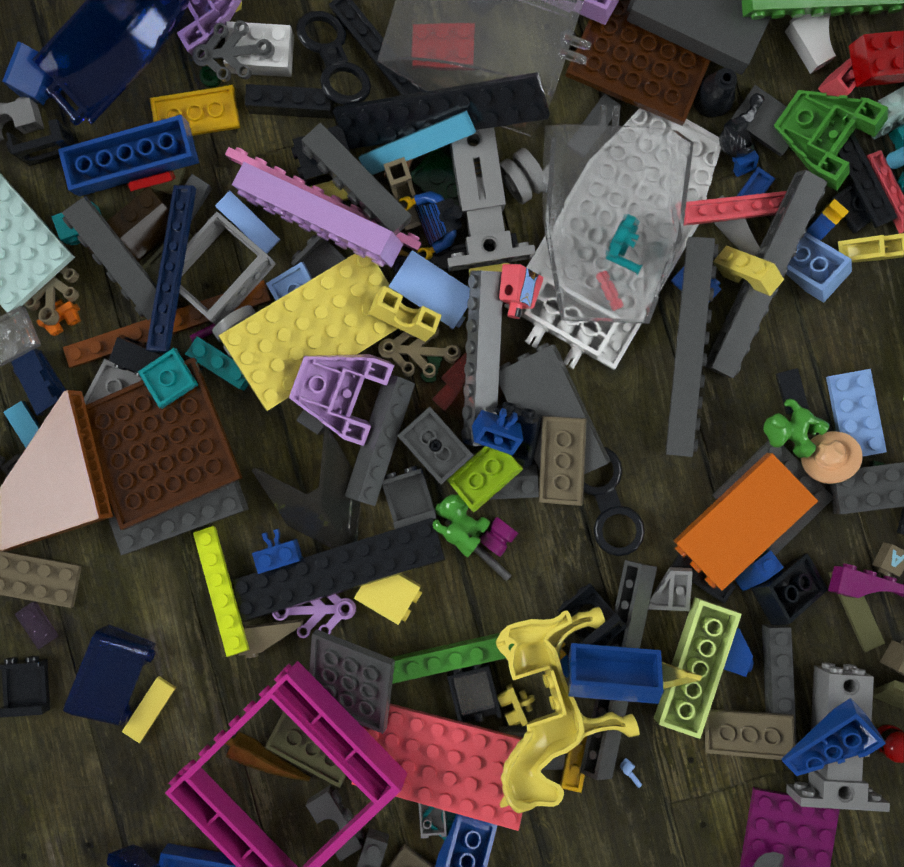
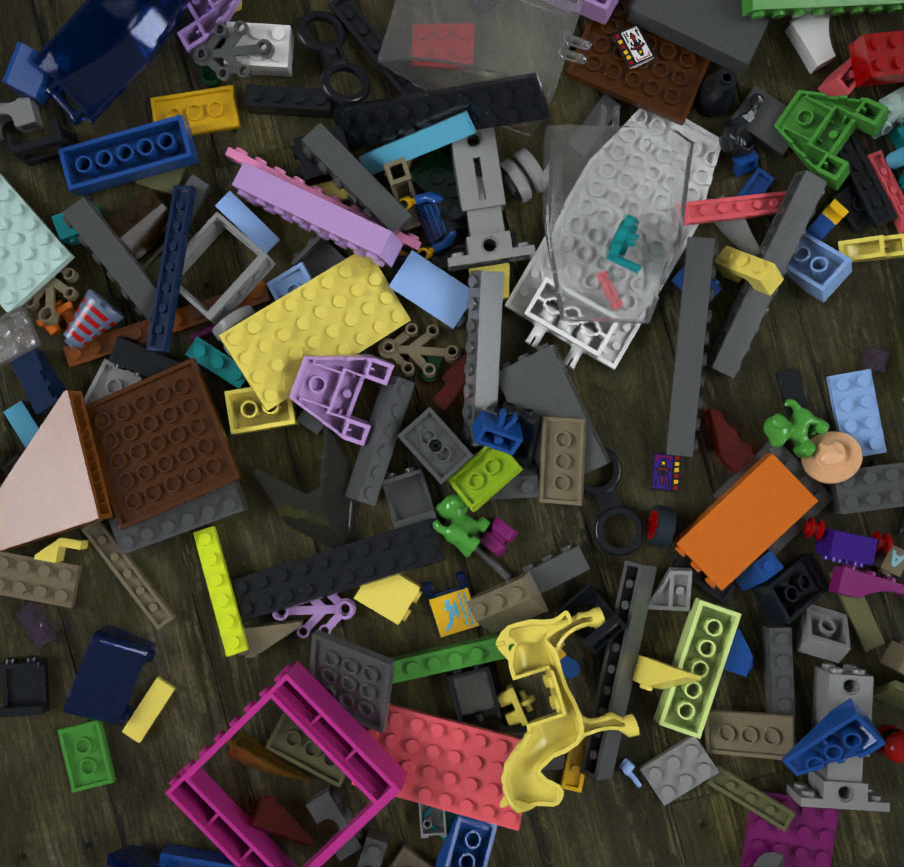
red tile [128,170,175,191] -> none
teal tile [138,348,198,409] -> none
blue brick [252,529,303,574] -> none
light yellow arch [368,286,442,342] -> none
coral torso [499,264,544,319] -> none
blue piece [568,643,664,704] -> none
none -> light yellow slope [34,536,89,563]
none -> bright green tile [57,718,116,793]
none -> sand blue cone [63,289,124,349]
none -> dark tan tile [81,520,177,631]
none -> light yellow slope [224,387,299,435]
none -> clear red slope [248,796,314,847]
none -> flag [423,570,481,639]
none -> dark tan slope [467,571,548,634]
none -> dark grey brick [520,543,590,594]
none -> piece [612,24,655,68]
none -> light grey plate [640,736,719,806]
none -> black wheel [645,505,676,548]
none -> piece [650,452,682,492]
none -> clear red slope [705,408,755,473]
none -> olive tile [706,763,796,832]
none -> light grey slope [796,604,851,663]
none -> dark purple brick [803,517,893,568]
none -> clear purple plate [860,346,890,373]

